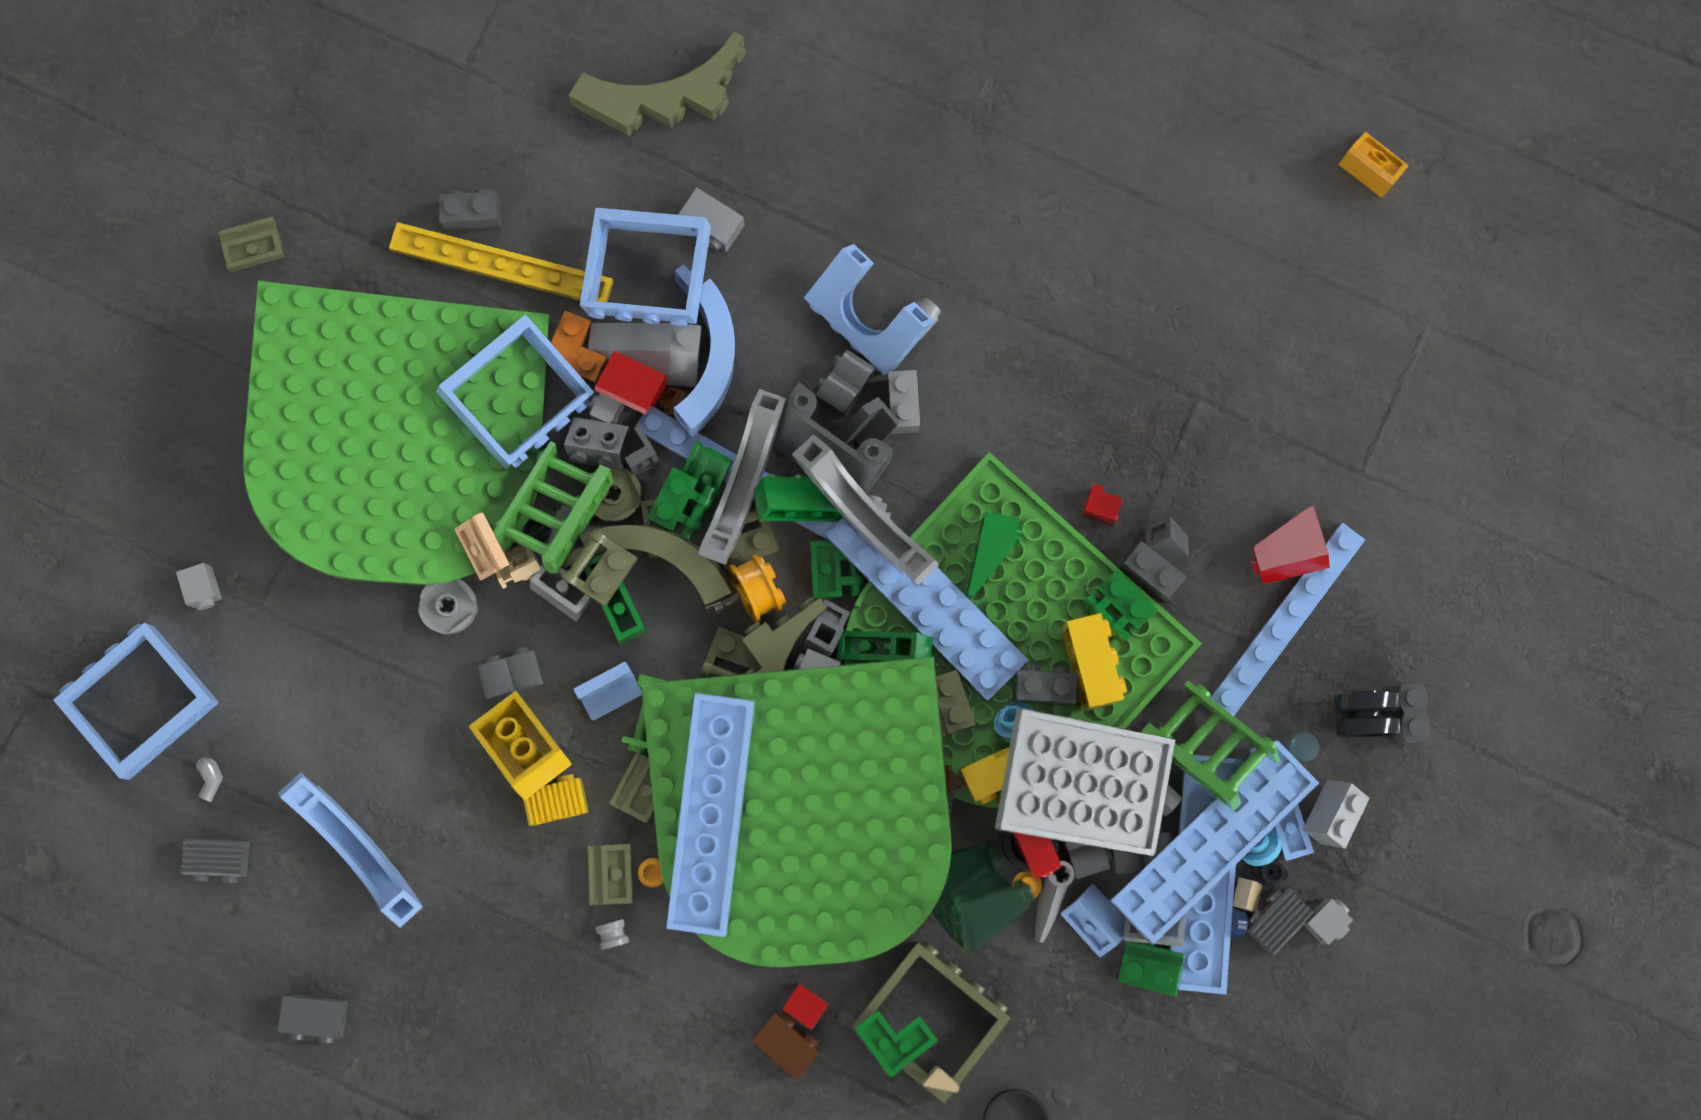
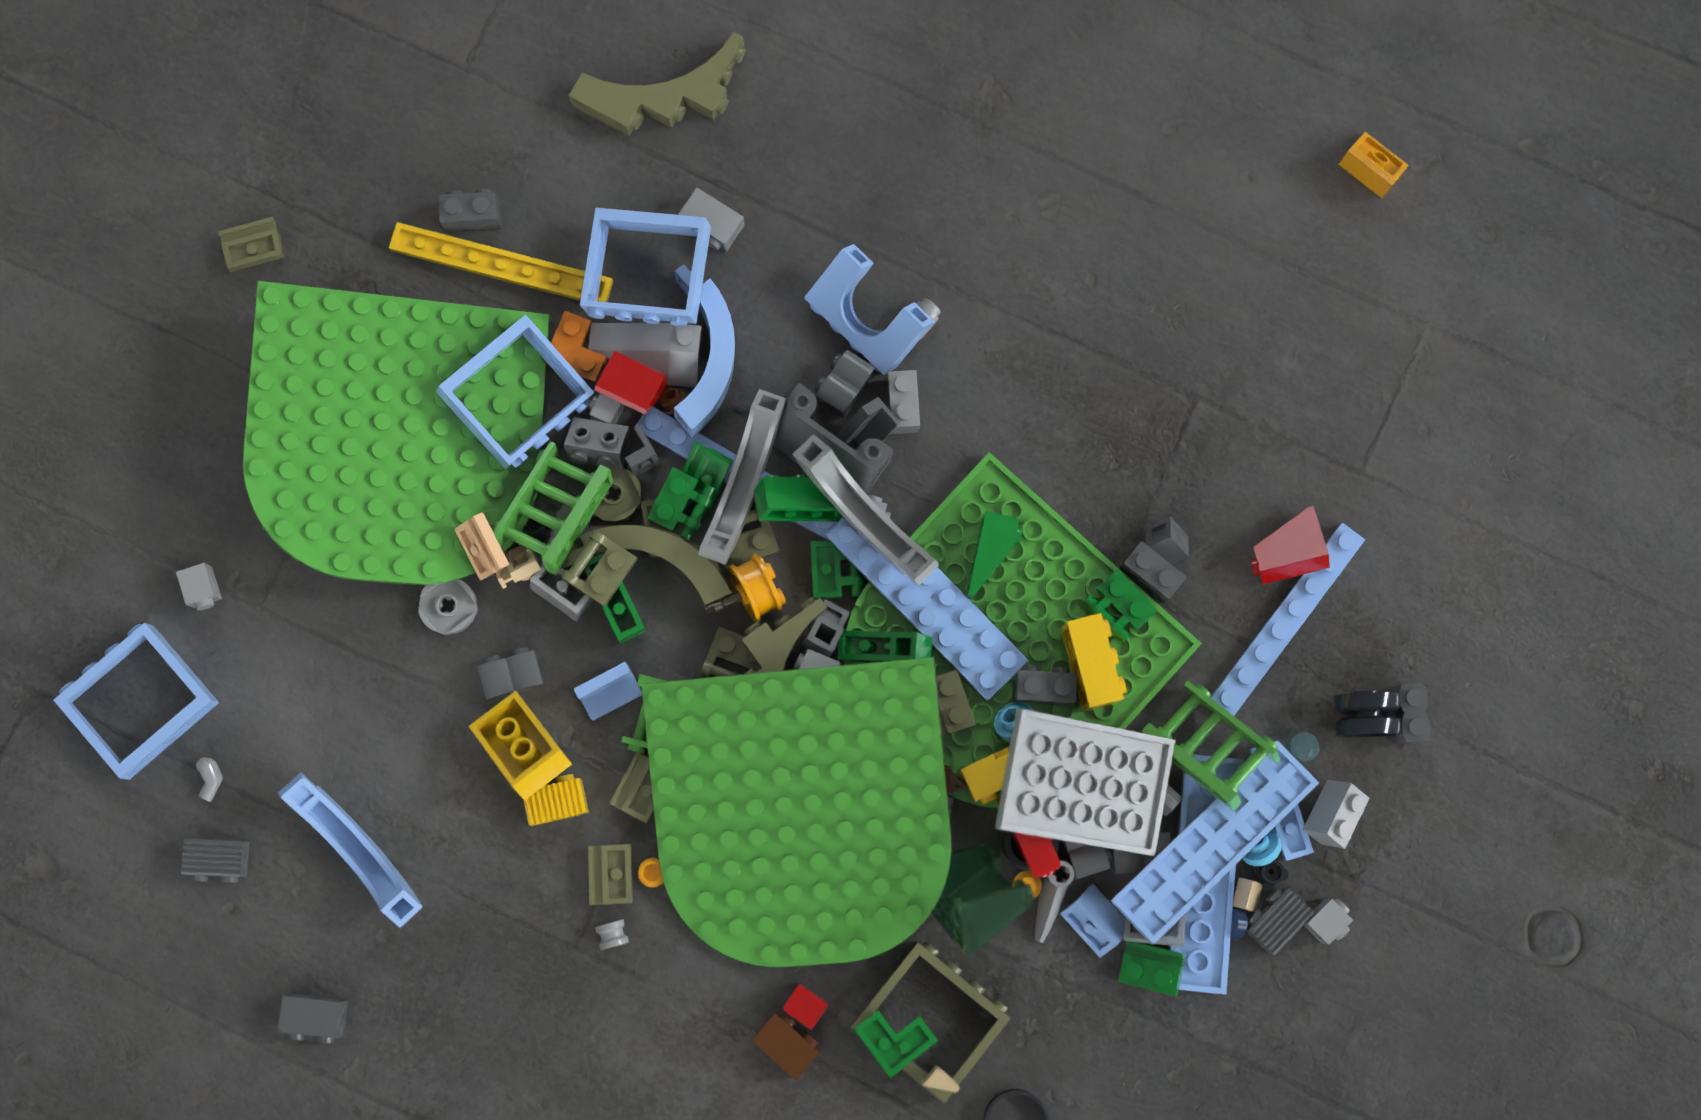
light blue plate [667,693,755,937] -> none
red panel [1081,483,1122,526] -> none

